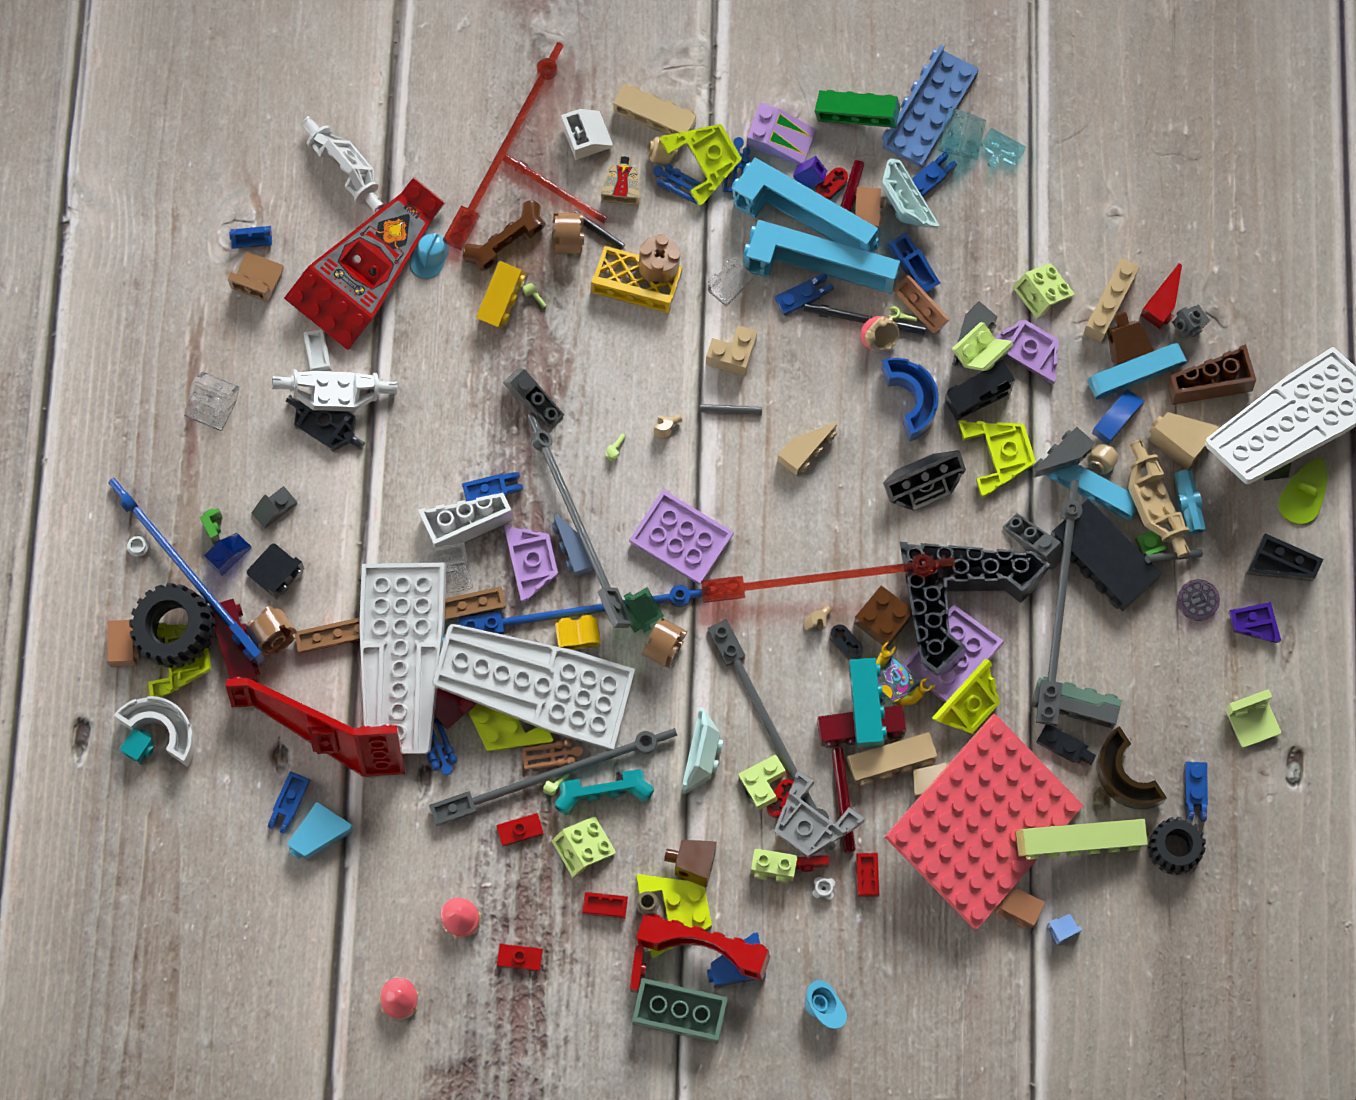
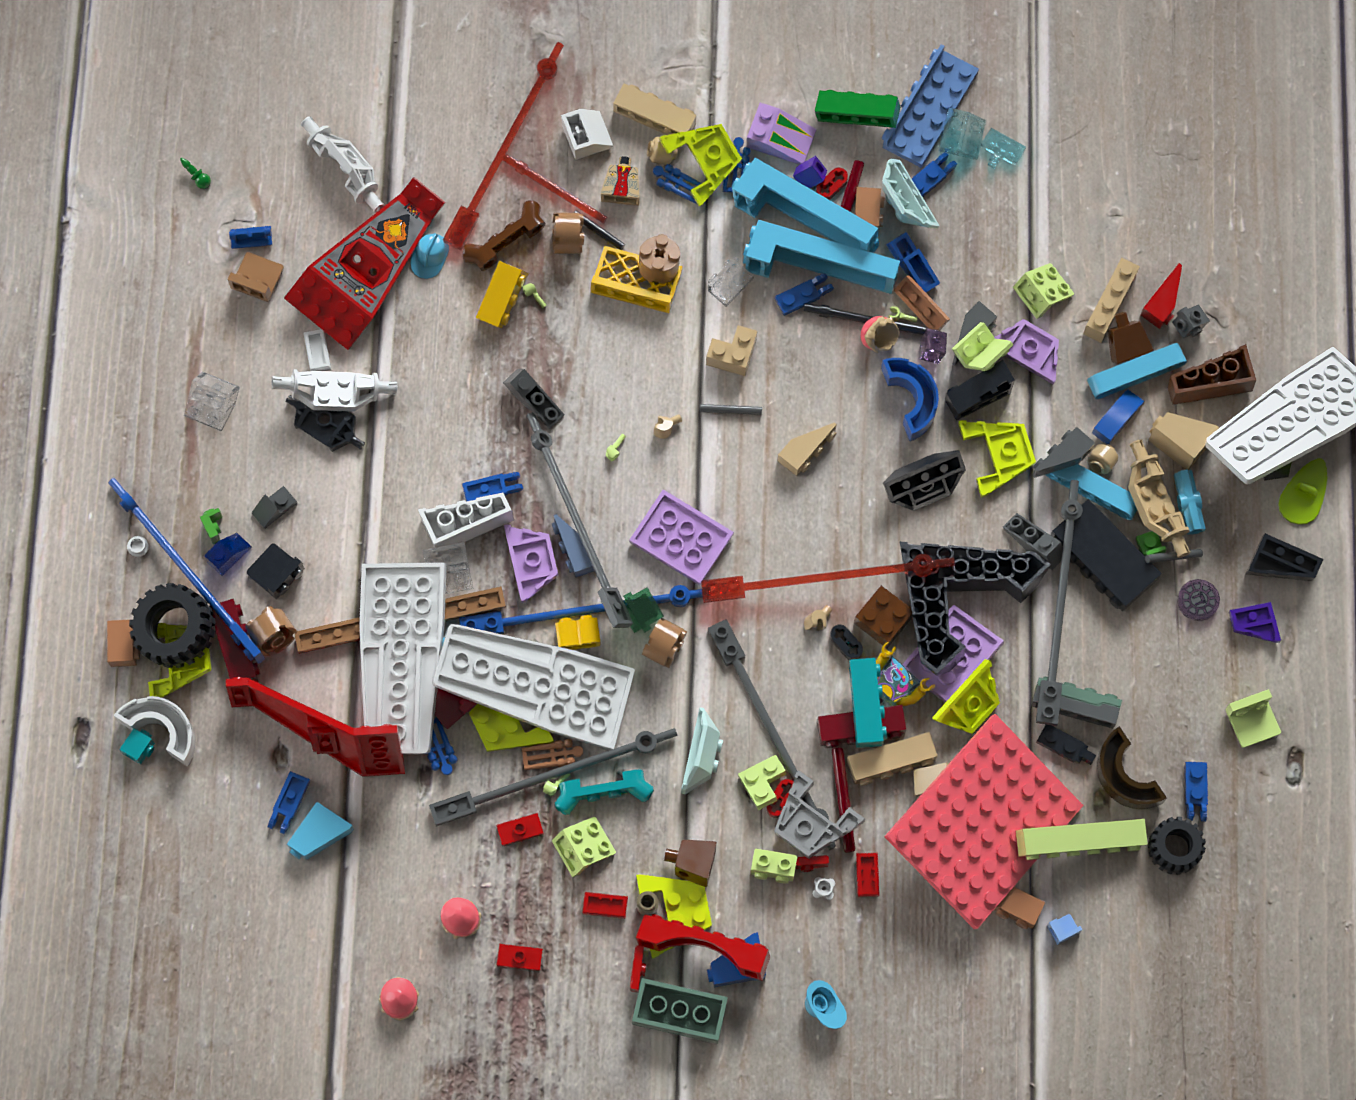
none -> green bar [180,158,211,189]
none -> clear purple brick [919,328,947,364]

